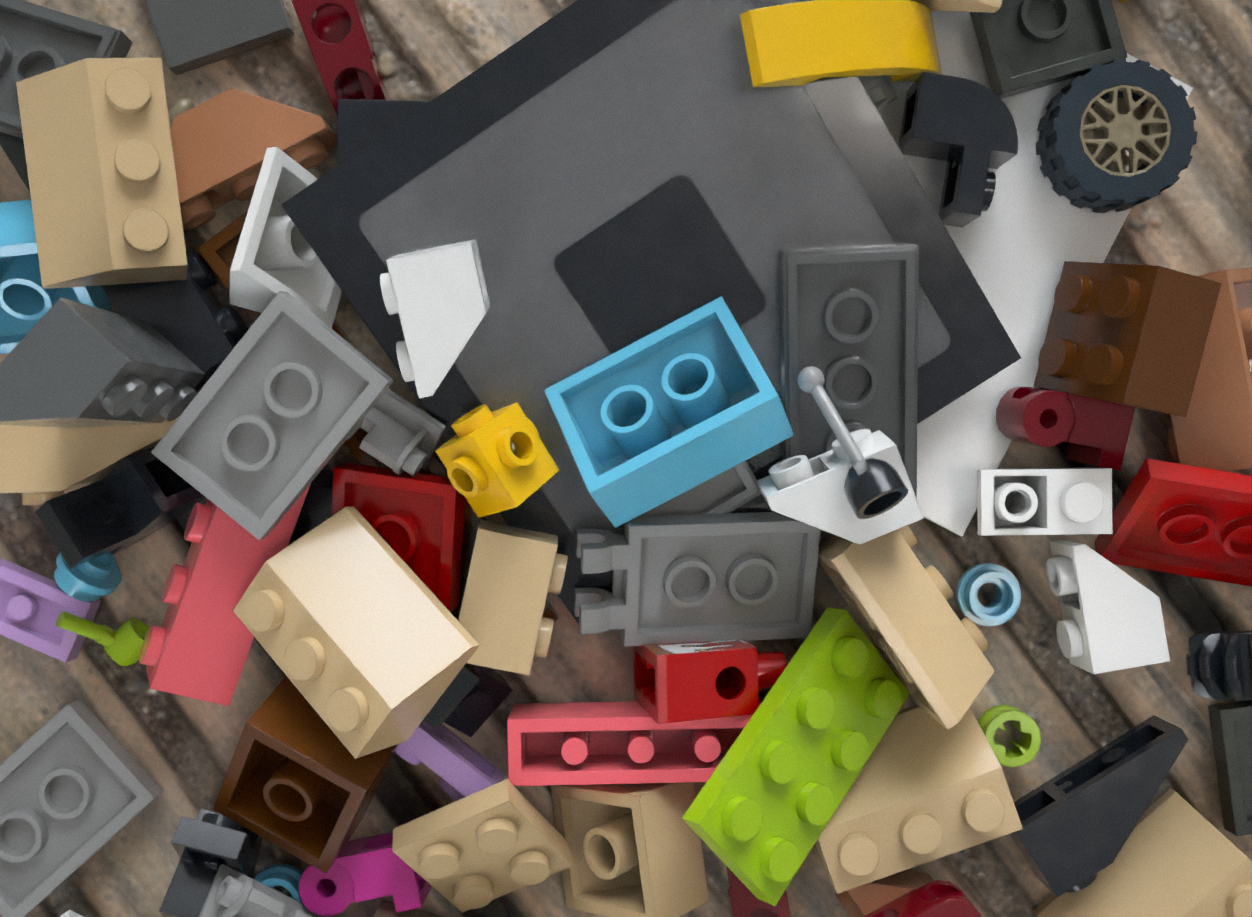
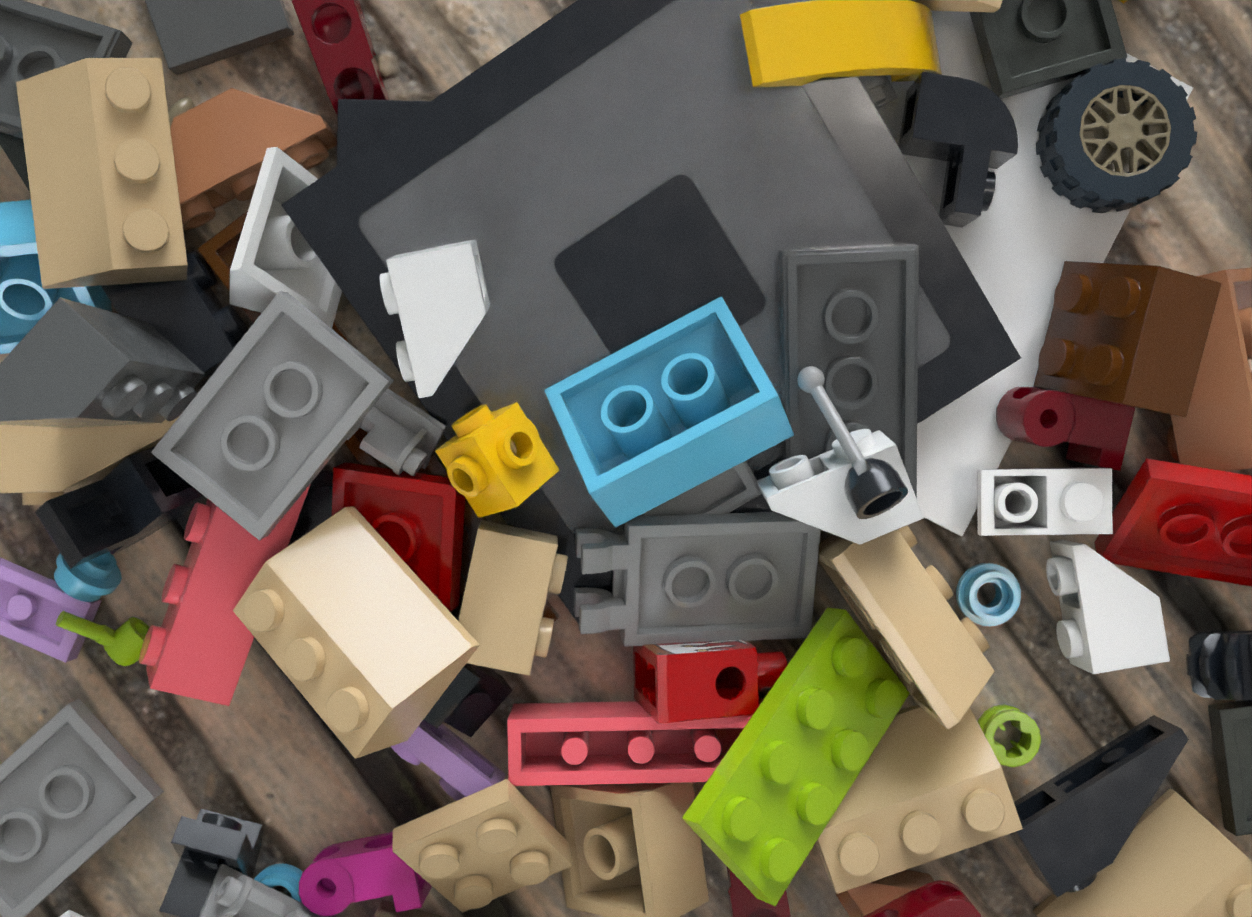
reddish brown brick [213,676,399,874] -> none

